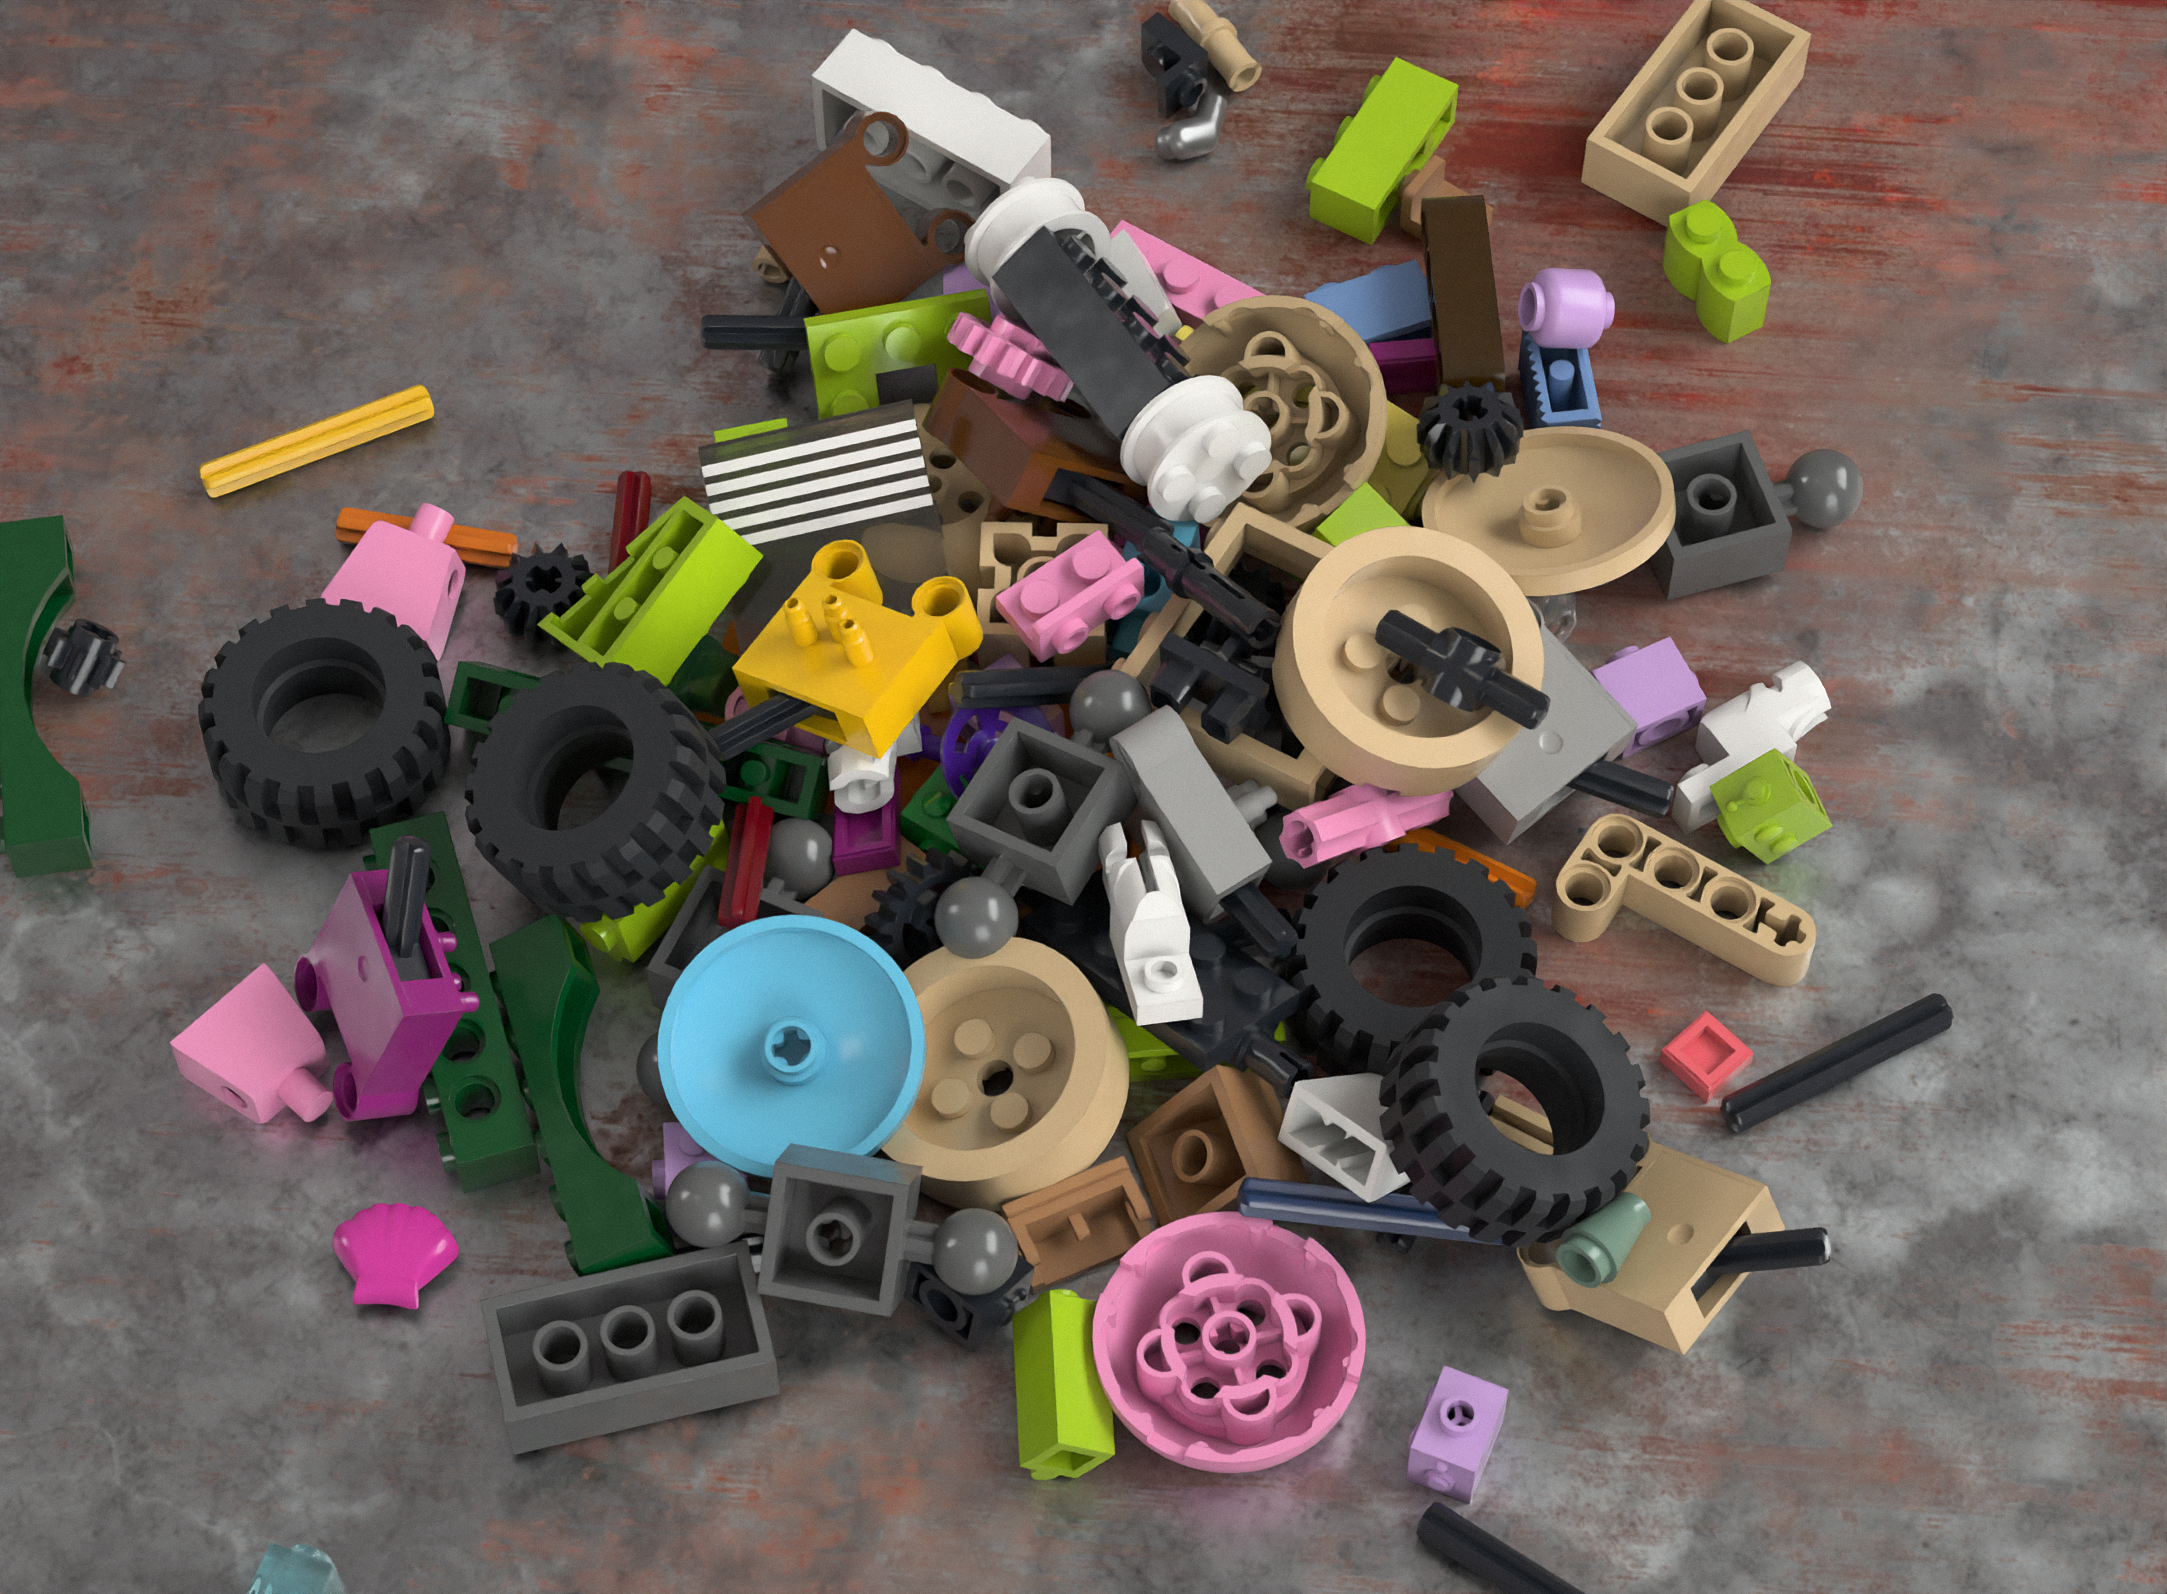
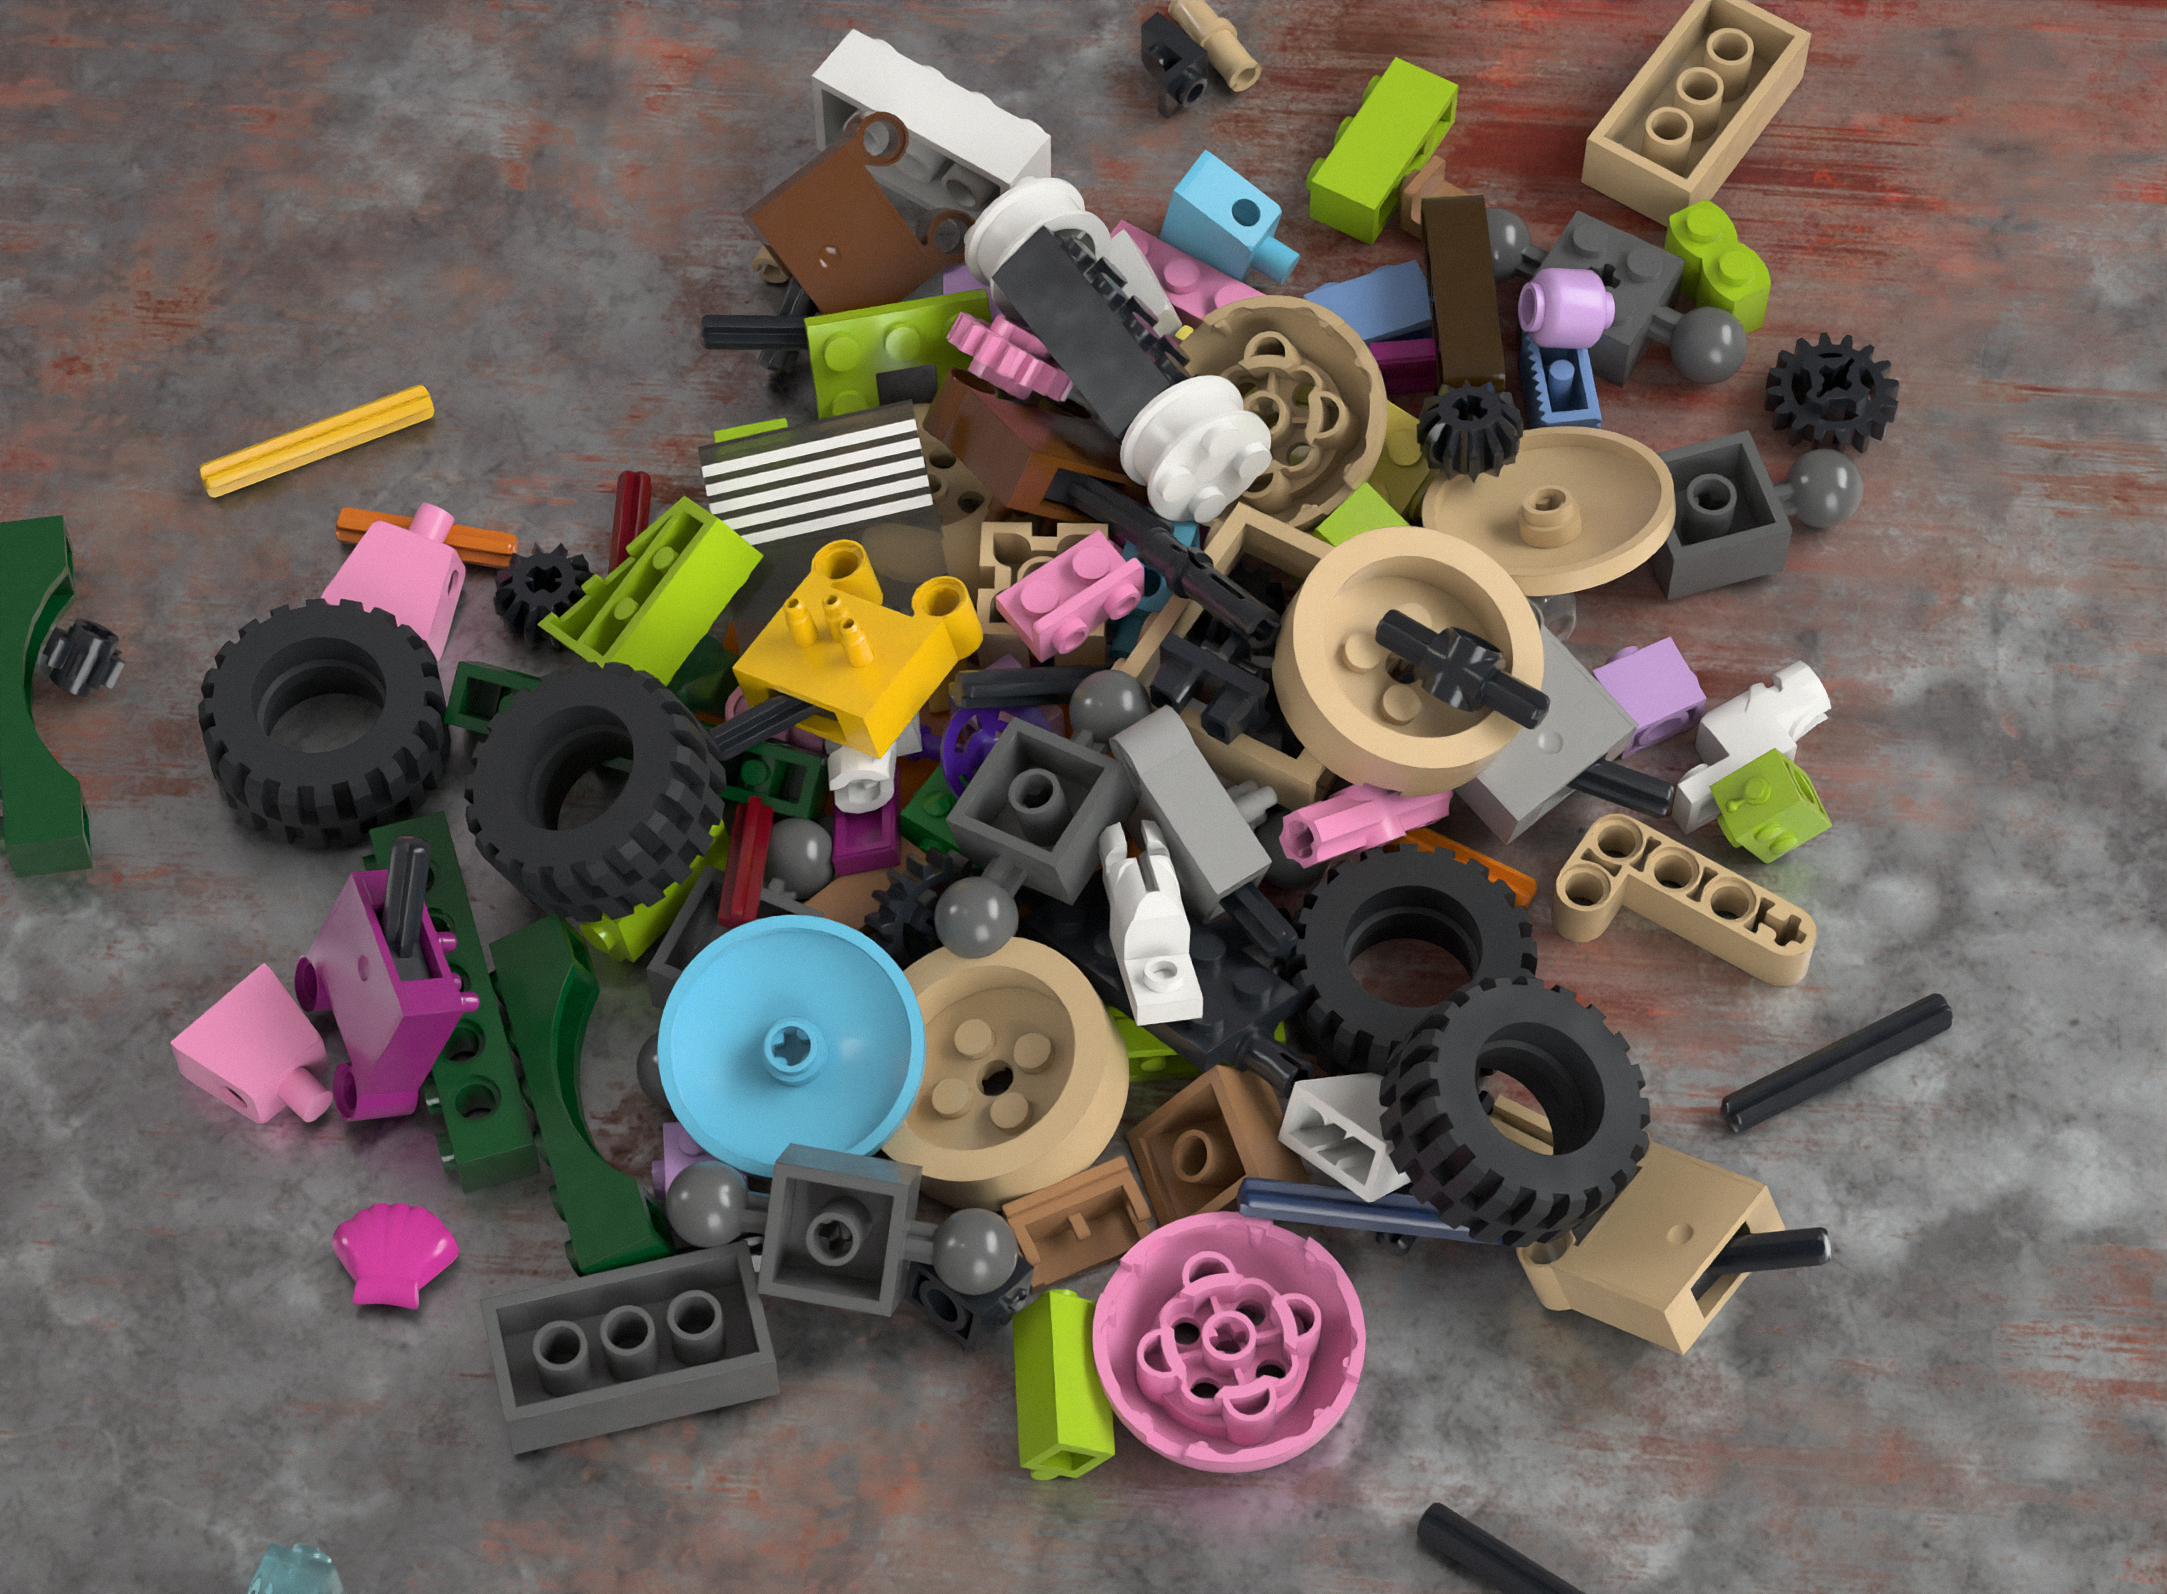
flat silver arm [1155,93,1228,160] -> none
lavender head [1406,1365,1509,1504] -> none
sand green cone [1556,1192,1651,1288] -> none
coral tile [1659,1011,1754,1103] -> none
none -> medium azure torso [1159,150,1300,285]
none -> dark grey brick [1486,207,1748,388]
none -> black gear [1764,333,1899,454]

